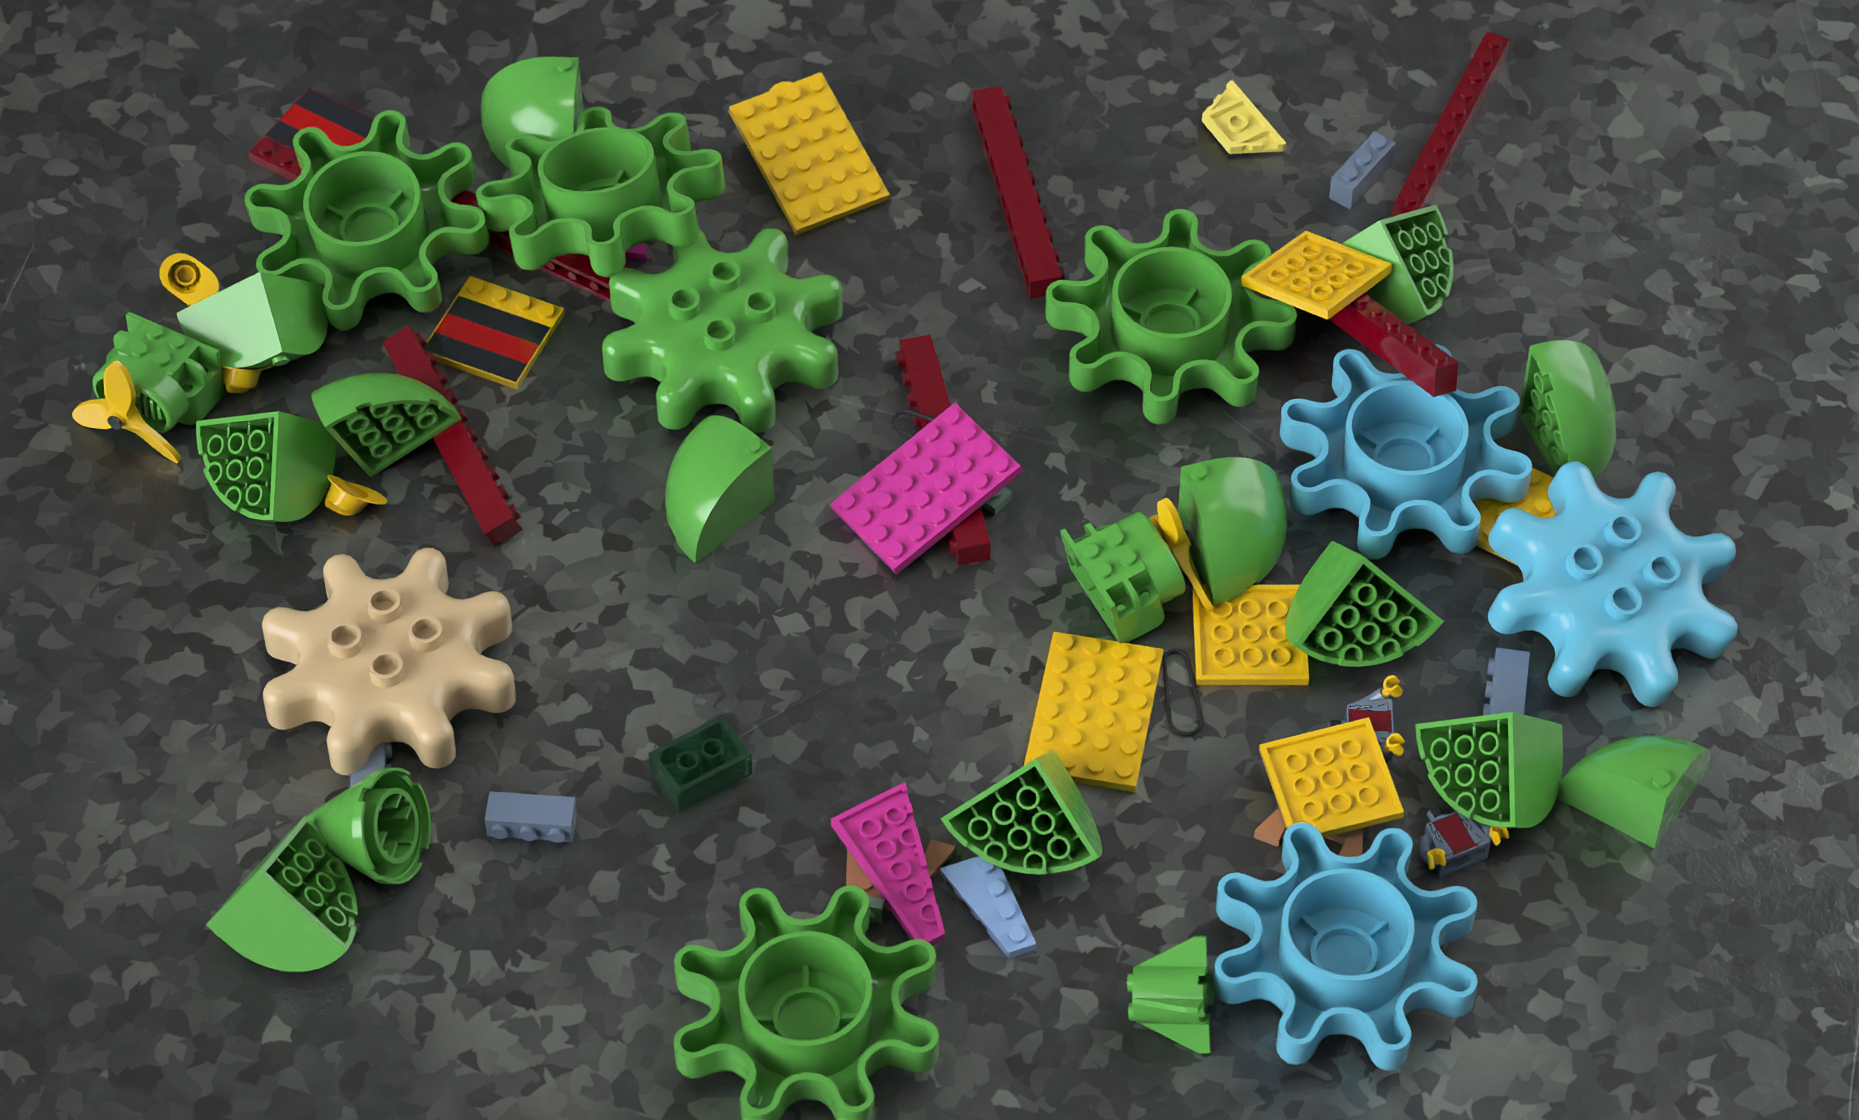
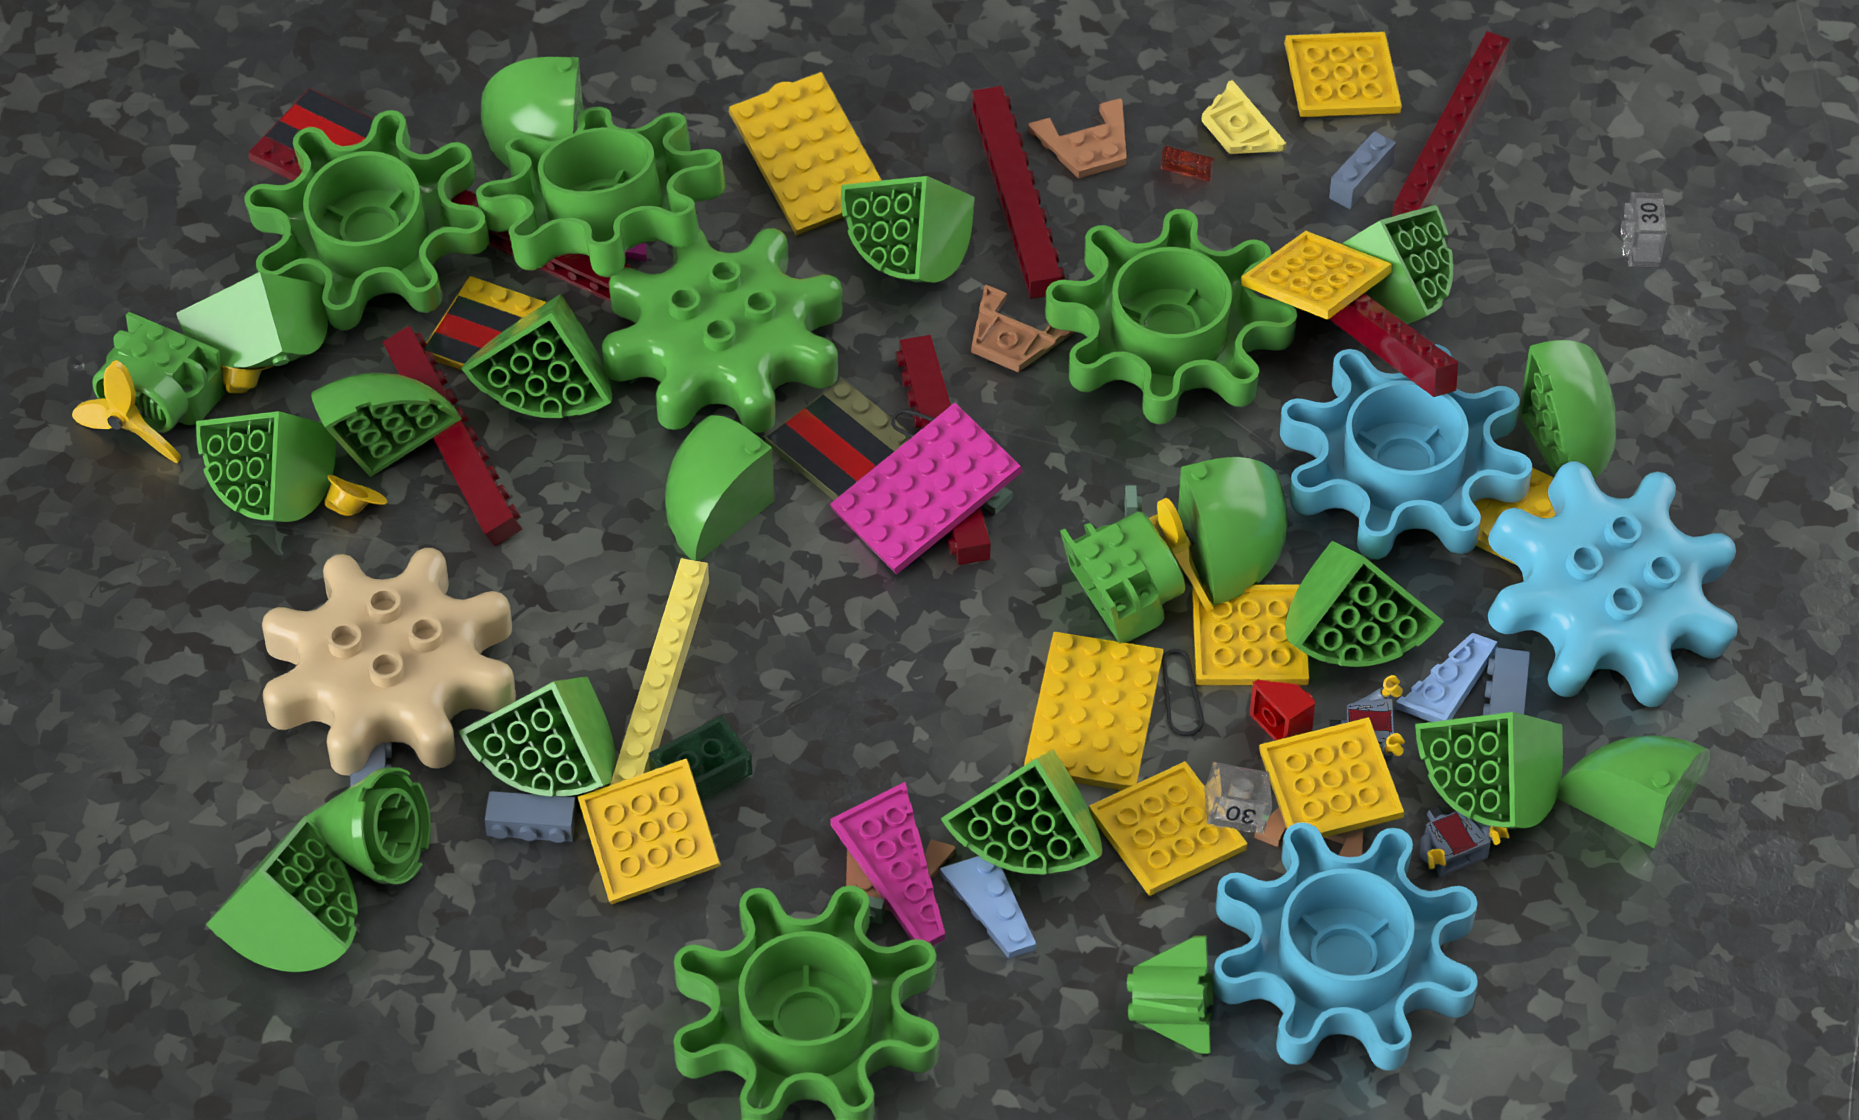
yellow piece [160,253,219,306] -> none
none -> bright green brick [459,677,616,796]
none -> bright green brick [461,294,612,418]
none -> yellow plate [578,759,721,904]
none -> light yellow brick [610,558,709,785]
none -> plate [765,378,911,500]
none -> bright green brick [841,176,974,282]
none -> nougat wing [971,285,1075,373]
none -> nougat wing [1028,98,1127,178]
none -> yellow plate [1089,761,1248,896]
none -> sand green plate [1124,485,1142,517]
none -> clear red tile [1161,146,1214,182]
none -> clear brick [1204,762,1272,834]
none -> red slope [1250,679,1316,741]
none -> yellow plate [1285,32,1402,117]
none -> light blue wing [1395,633,1498,722]
none -> clear brick [1621,192,1667,267]

